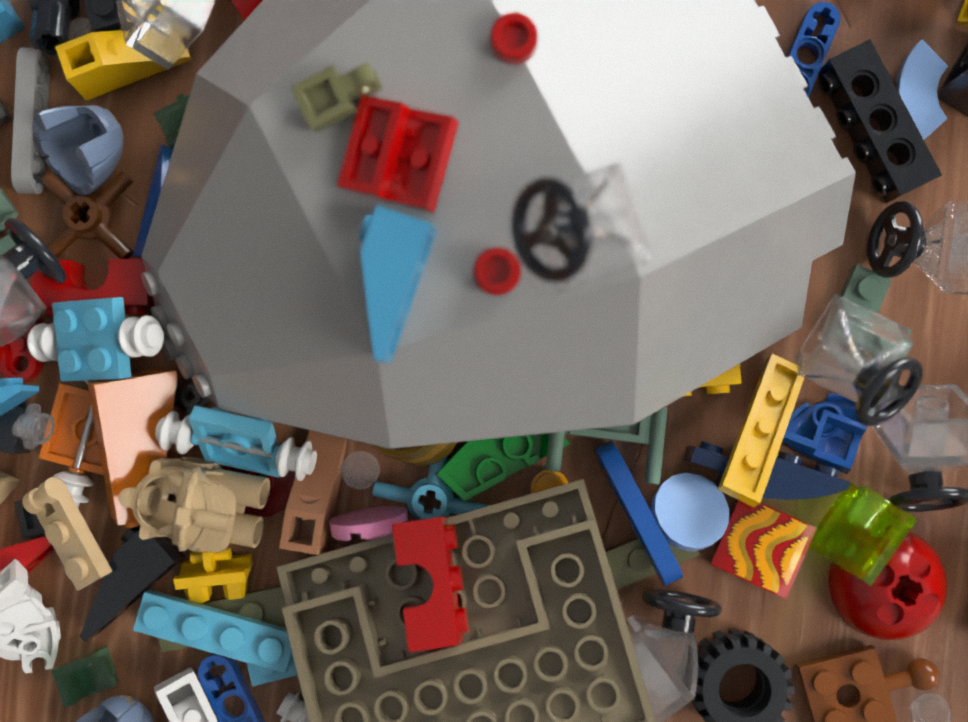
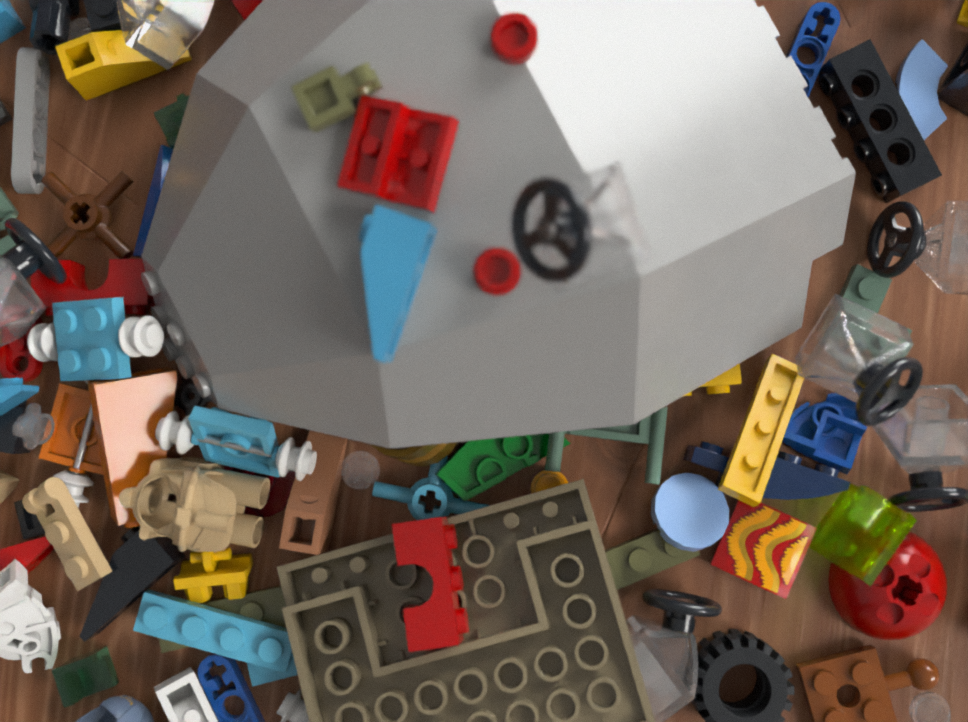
sand blue hair [32,105,124,195] -> none
bright pink tile [329,506,409,541] -> none
blue beam [594,440,683,586] -> none

